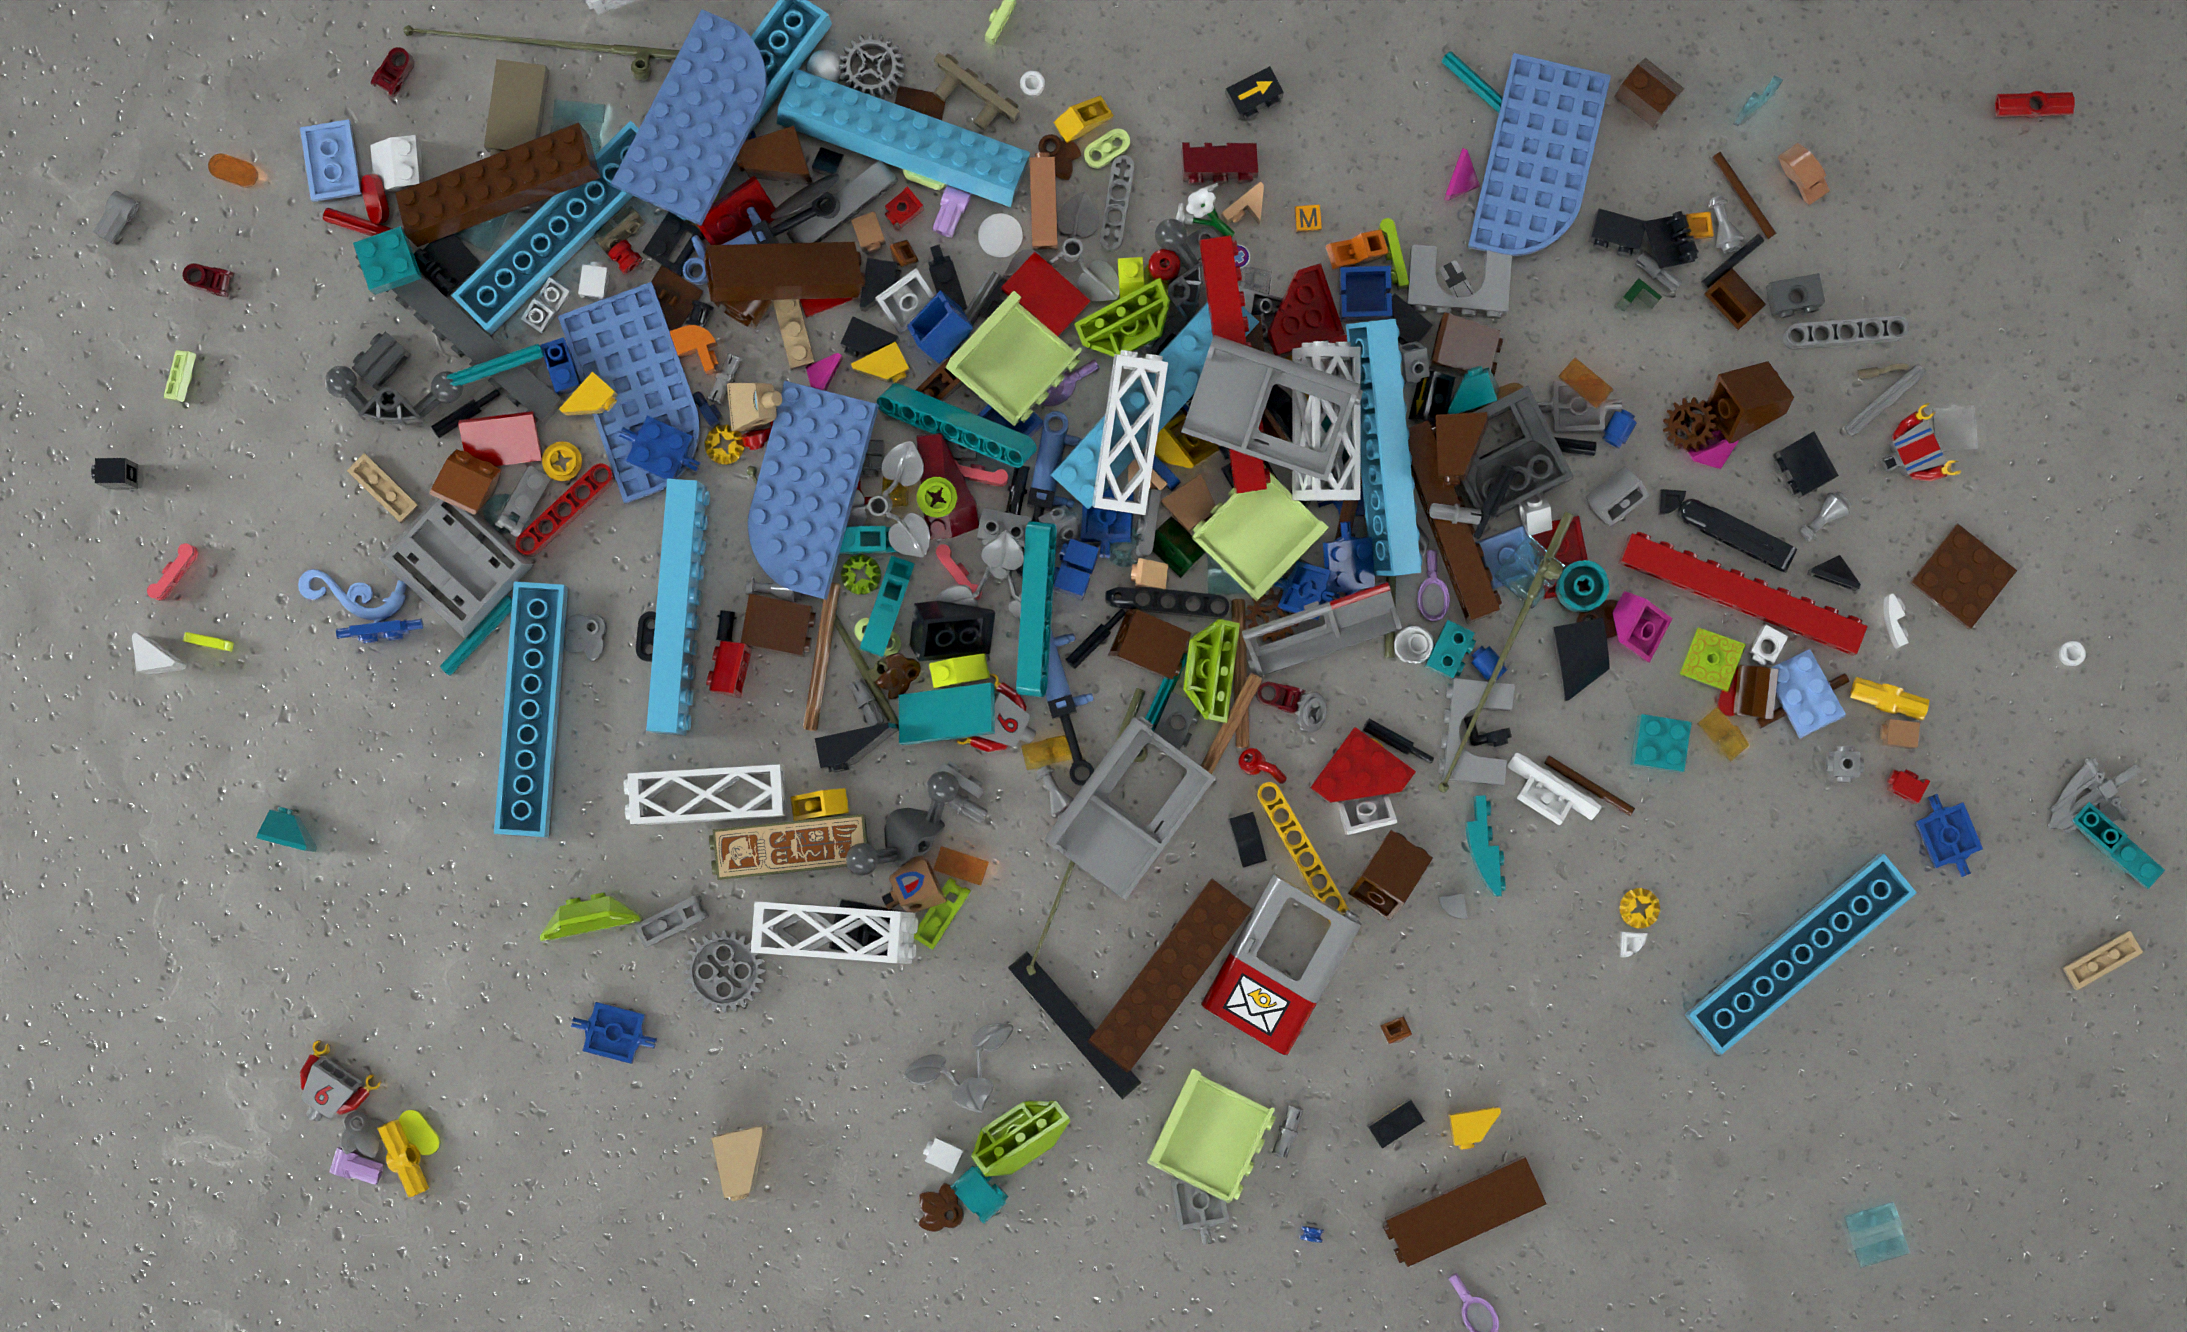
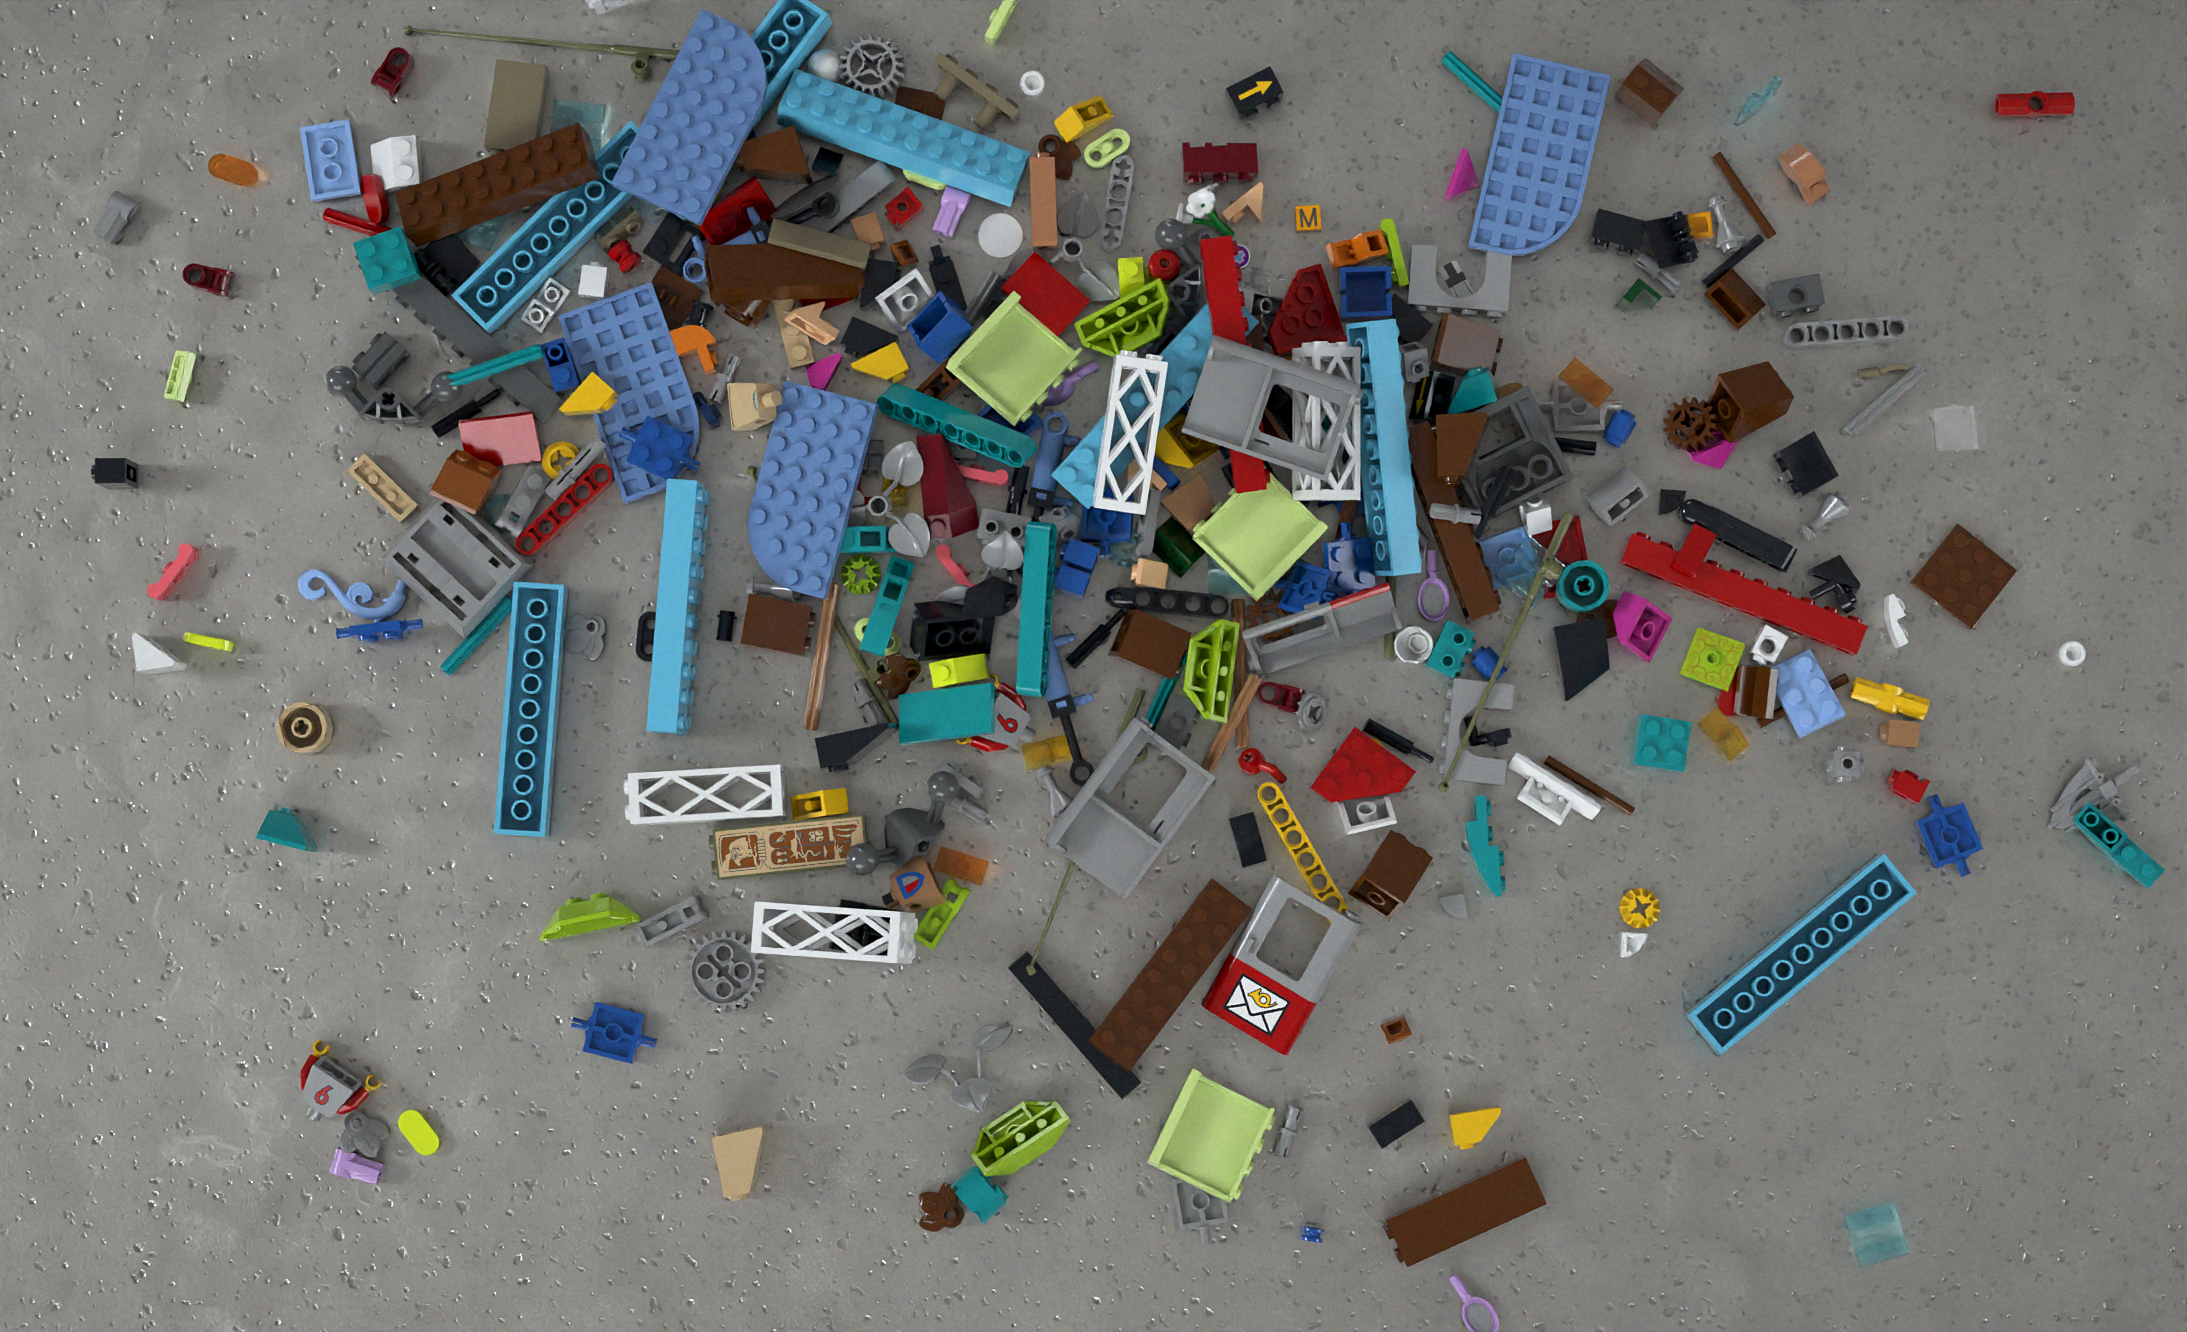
yellow piece [377,1119,429,1197] -> none
yellow gear [704,424,744,465] -> none
red slope [706,641,752,699] -> none
red plate [741,409,777,450] -> none
lime gear [917,477,958,518] -> none
white brick [923,1137,964,1174] -> none
torso [1881,403,1961,482] -> none
tan plate [2063,931,2143,990] -> none
none -> tan brick [276,702,333,754]
none -> light grey pin [544,435,607,501]
none -> dark tan tile [767,219,871,269]
none -> light nougat slope [784,301,839,345]
none -> black slope [962,576,1018,616]
none -> red tile [1672,523,1717,578]
none -> black plate [1809,579,1858,614]

